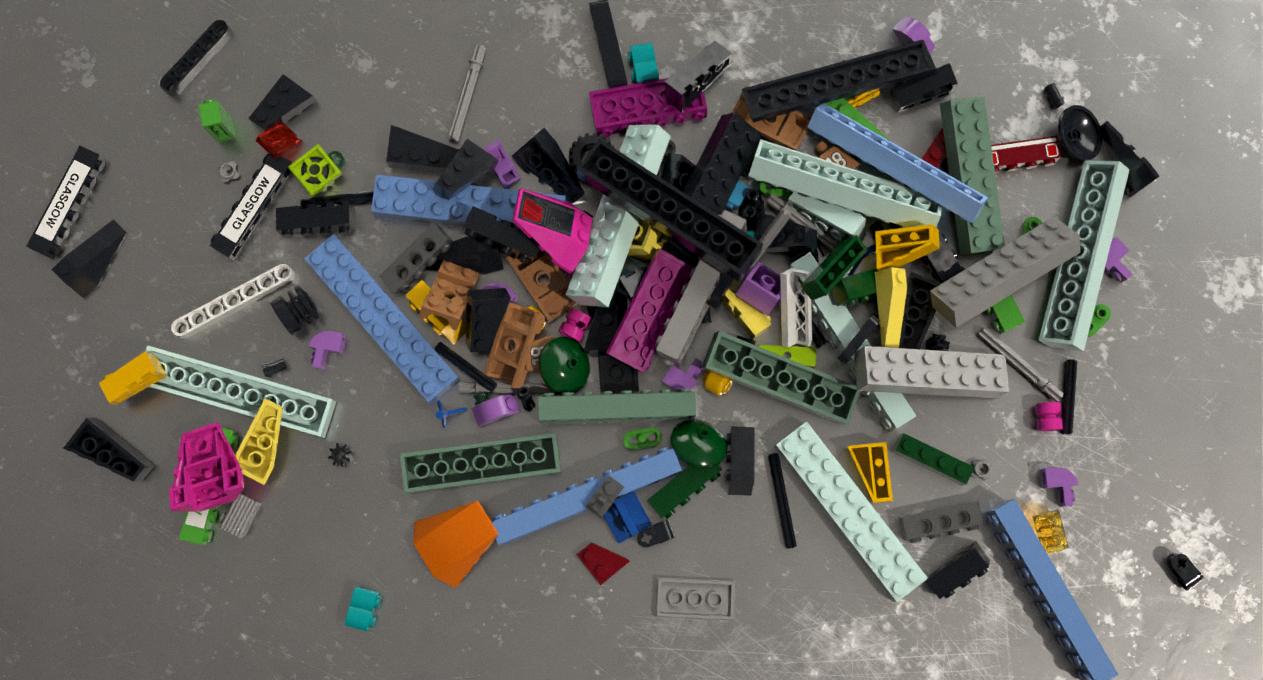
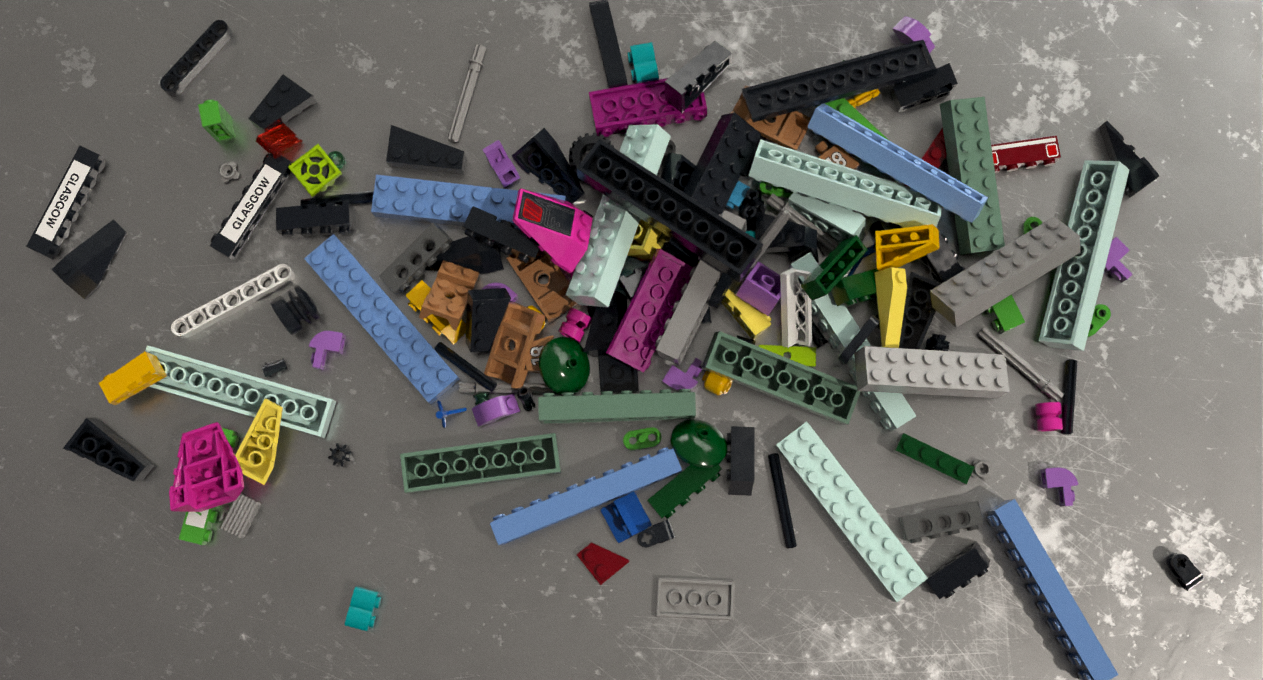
orange wedge [413,501,499,588] -> none
black wedge [433,138,499,201] -> none
dark grey plate [585,475,624,519] -> none
yellow wedge [847,442,893,503] -> none
clear yellow brick [1032,509,1069,554] -> none
black pin [1044,83,1065,108] -> none
black dish [1058,105,1102,161] -> none

